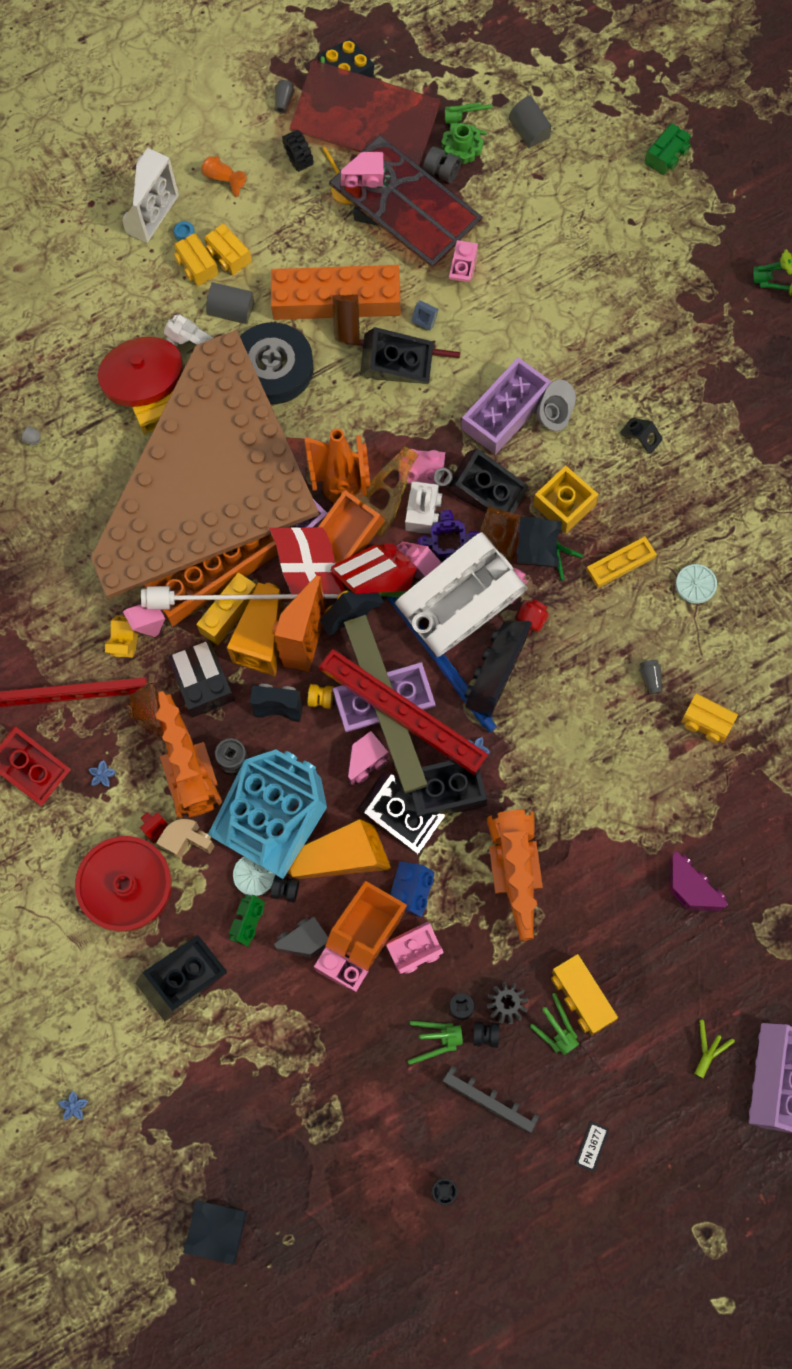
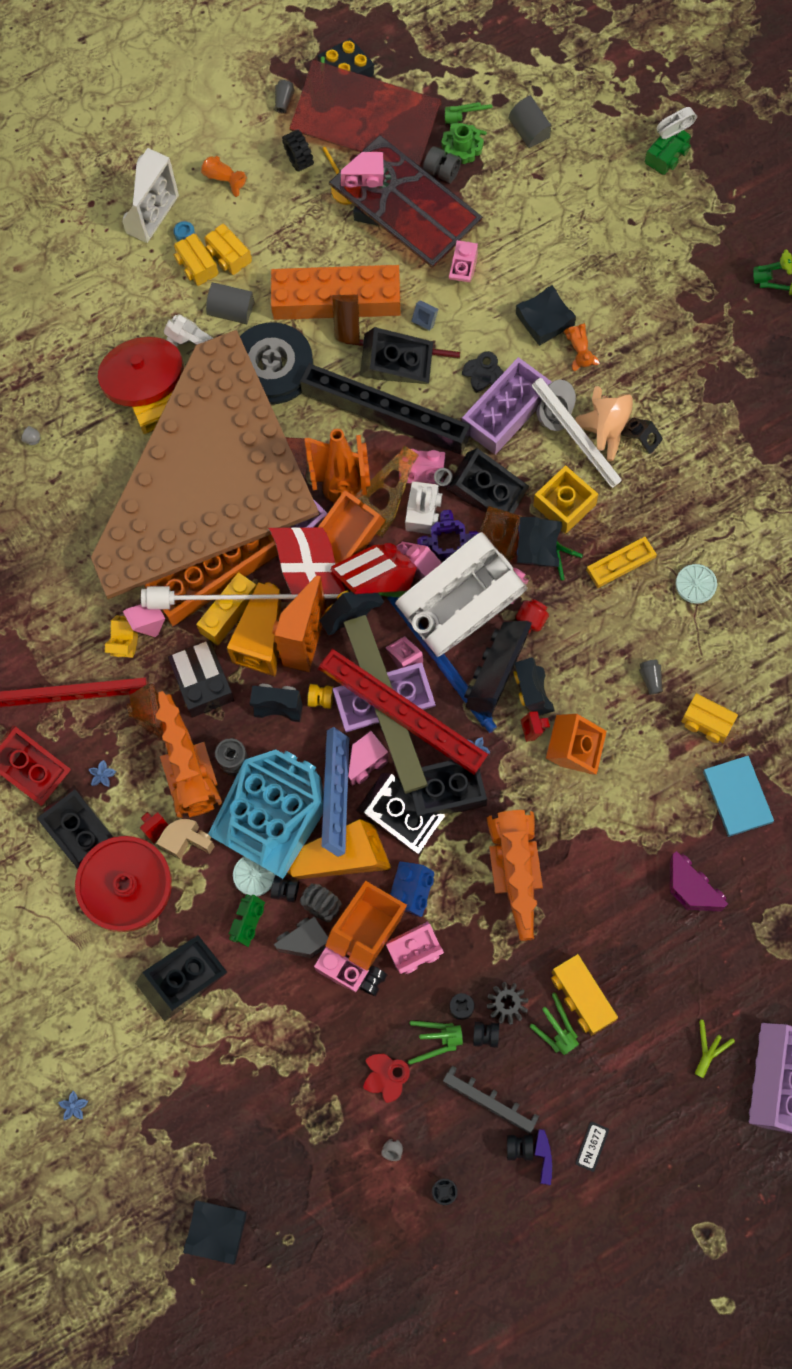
none -> black slope [36,785,114,869]
none -> black brick [300,363,470,455]
none -> dark grey gear [300,883,342,922]
none -> medium blue plate [322,727,349,857]
none -> black wheel [359,965,388,997]
none -> red plate [363,1054,410,1103]
none -> light grey hinge [381,1139,403,1161]
none -> bright pink slope [385,636,423,669]
none -> black plate [462,351,503,393]
none -> black wheel [507,1135,533,1161]
none -> black brick [514,657,555,716]
none -> black brick [516,285,576,346]
none -> red tile [520,711,550,742]
none -> white axle [532,378,622,488]
none -> dark purple slope [534,1129,552,1186]
none -> orange slope [546,714,607,775]
none -> orange animal [563,323,599,372]
none -> light nougat piece [575,386,633,461]
none -> white piece [656,107,697,139]
none -> medium azure tile [703,756,774,837]

